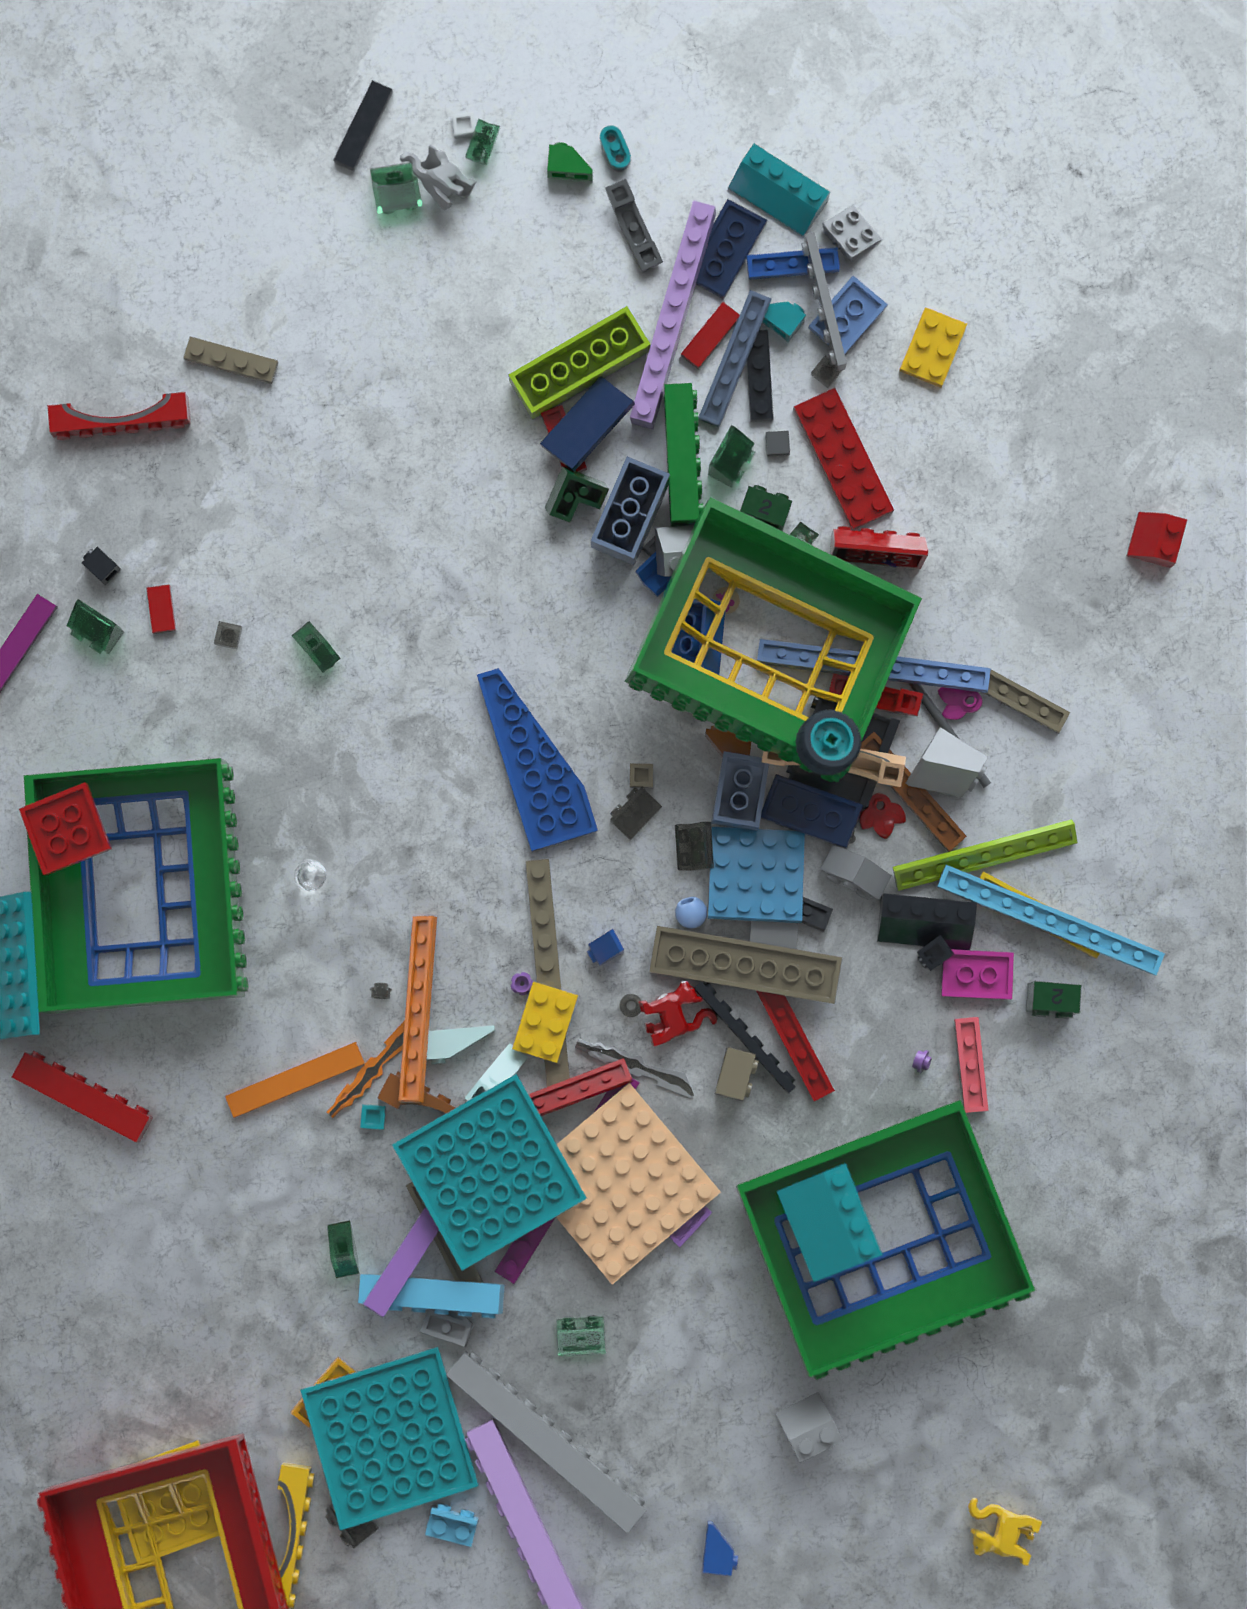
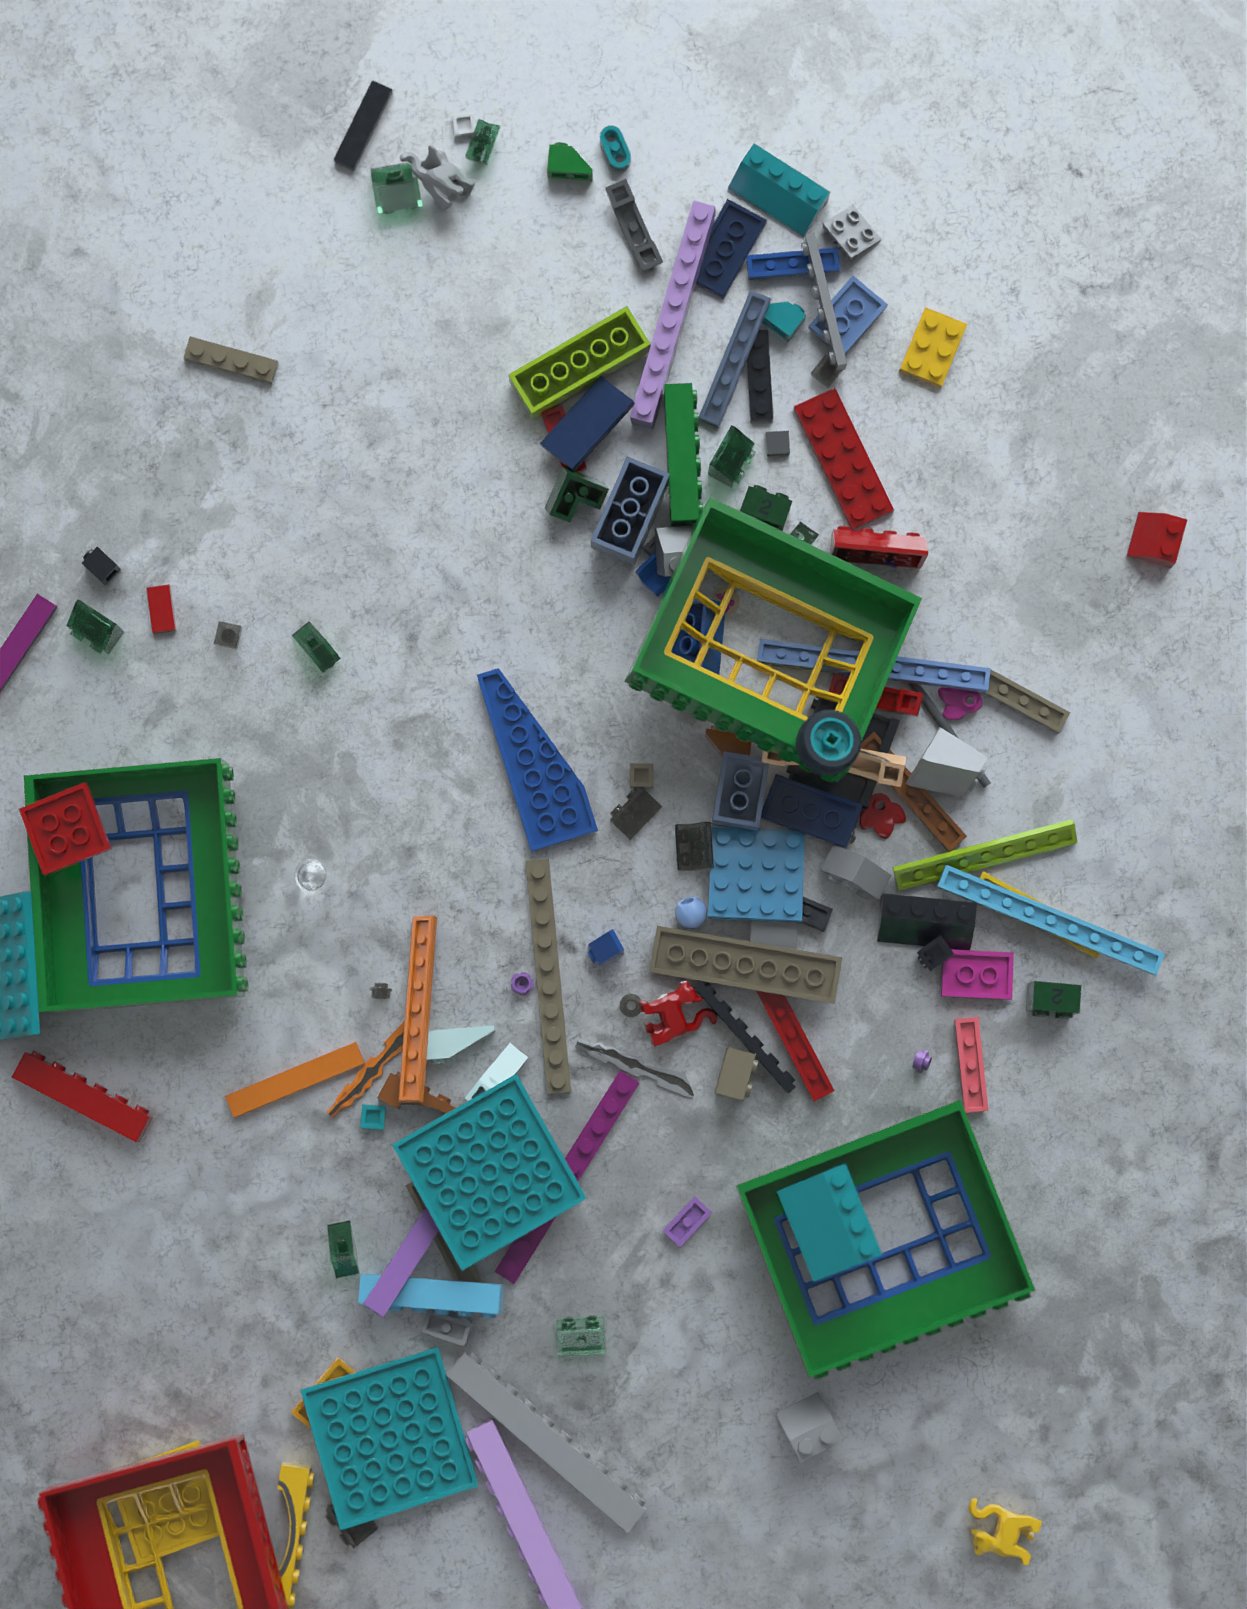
red arch [47,392,191,440] -> none
medium azure bracket [425,1503,479,1547] -> none
yellow plate [512,982,578,1063] -> none
red plate [528,1058,633,1116] -> none
light nougat plate [556,1083,721,1285] -> none
red tile [680,302,740,369] -> none
blue slope [702,1521,738,1576] -> none

